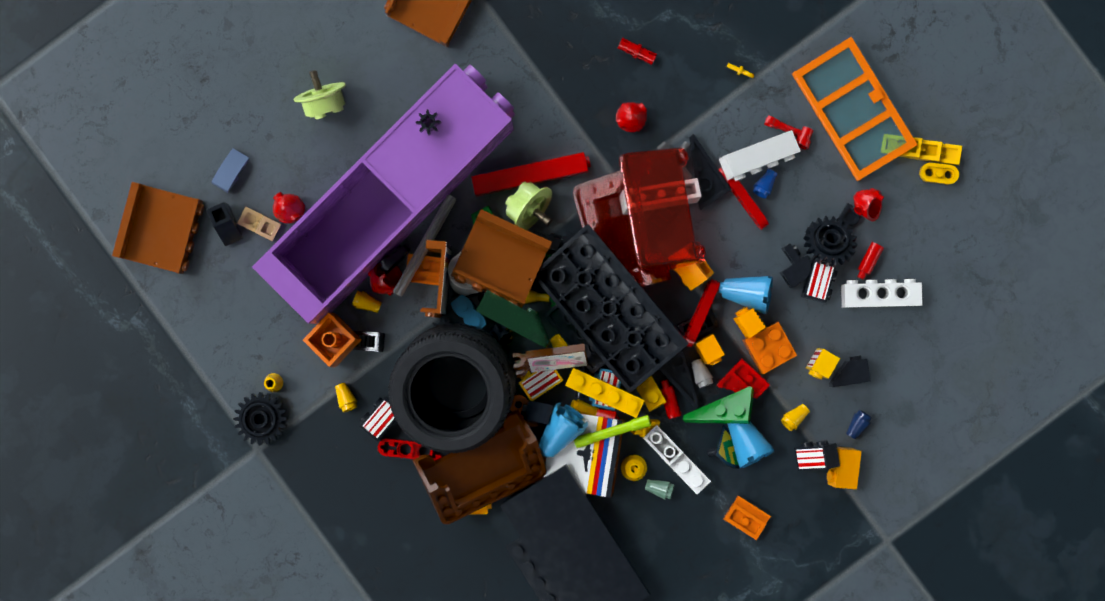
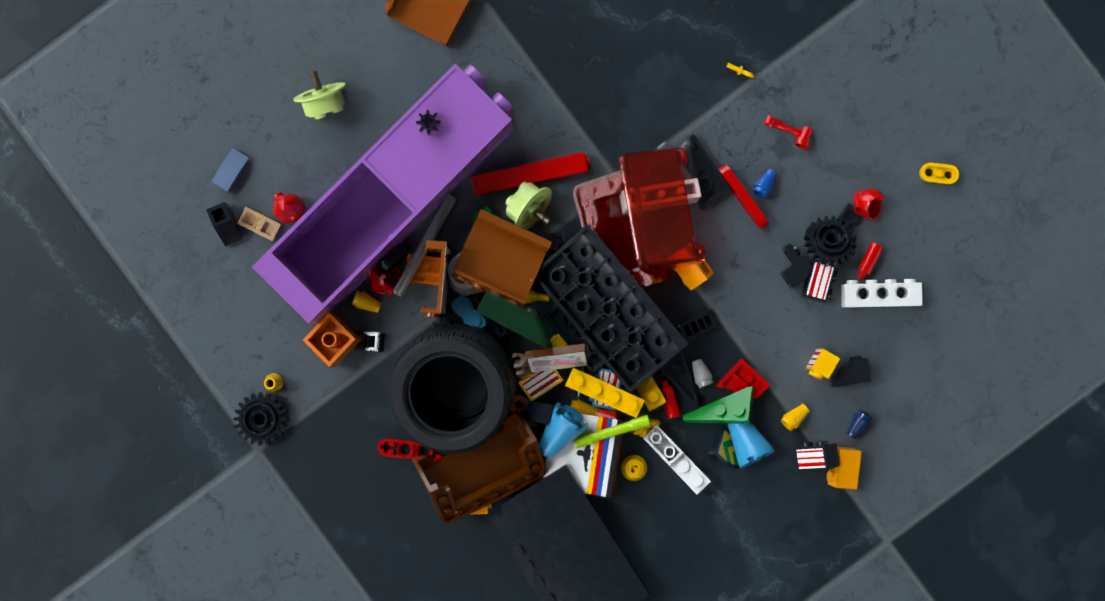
dark orange panel [112,182,204,274] -> none
yellow cone [335,383,357,413] -> none
brick [359,396,396,441] -> none
red helmet [616,102,647,132] -> none
red pin [617,37,657,65] -> none
sand green cone [645,479,675,500] -> none
red beam [684,278,720,348] -> none
light orange brick [693,334,725,366] -> none
white brick [719,130,800,181] -> none
dark azure cone [719,276,773,314] -> none
orange plate [723,495,771,540] -> none
light orange brick [733,307,766,338] -> none
orange brick [742,322,797,374] -> none
door [792,37,917,181] -> none
yellow slope [881,134,963,166] -> none

